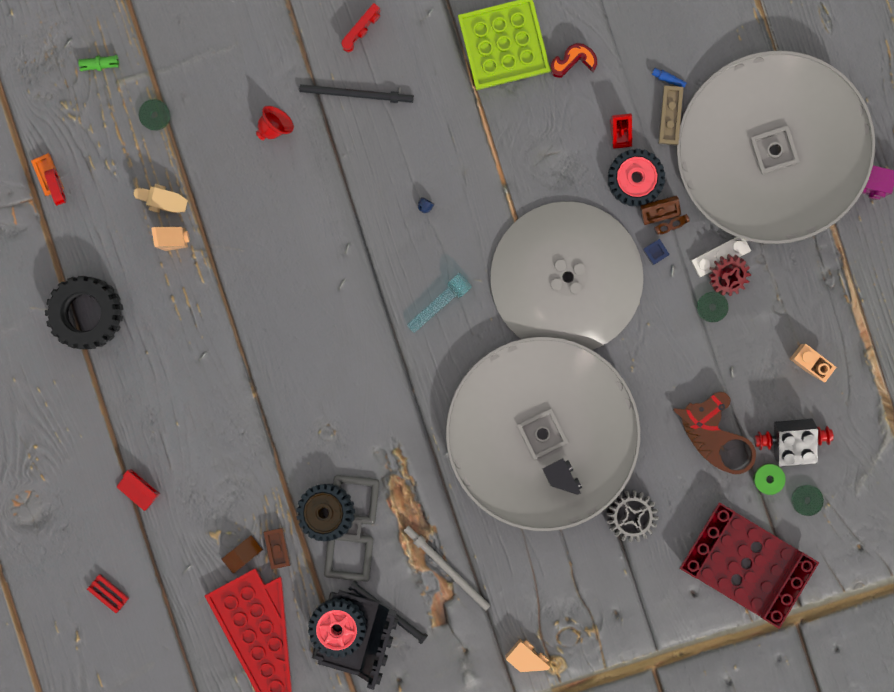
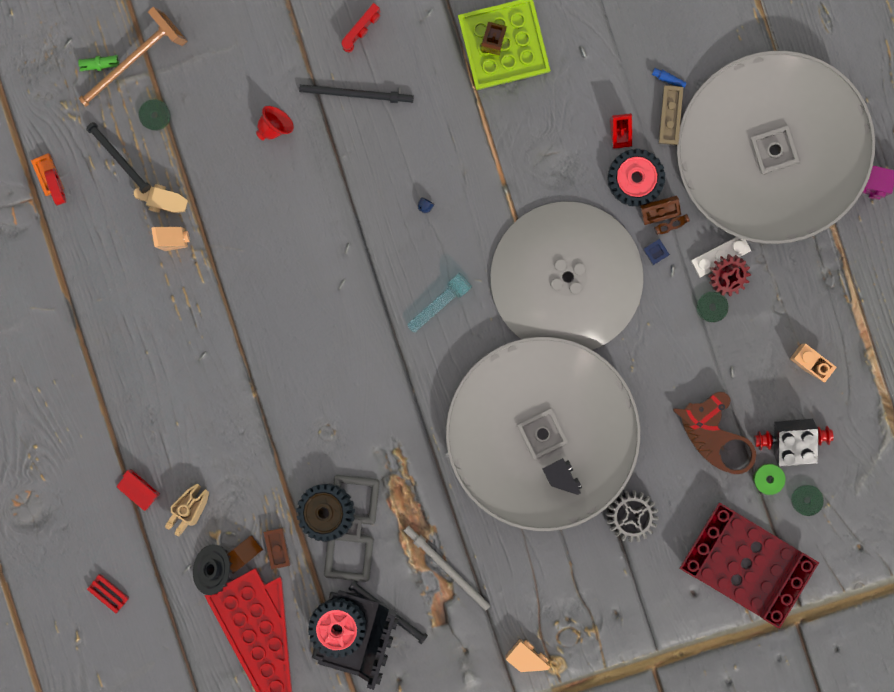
black tyre [45,276,123,349] -> none
dark red animal [550,43,597,78] -> none
none -> medium nougat tile [79,7,188,107]
none -> black bar [86,122,151,194]
none -> tan hinge [165,484,209,536]
none -> black gear [193,544,233,595]
none -> reddish brown slope [481,22,507,56]

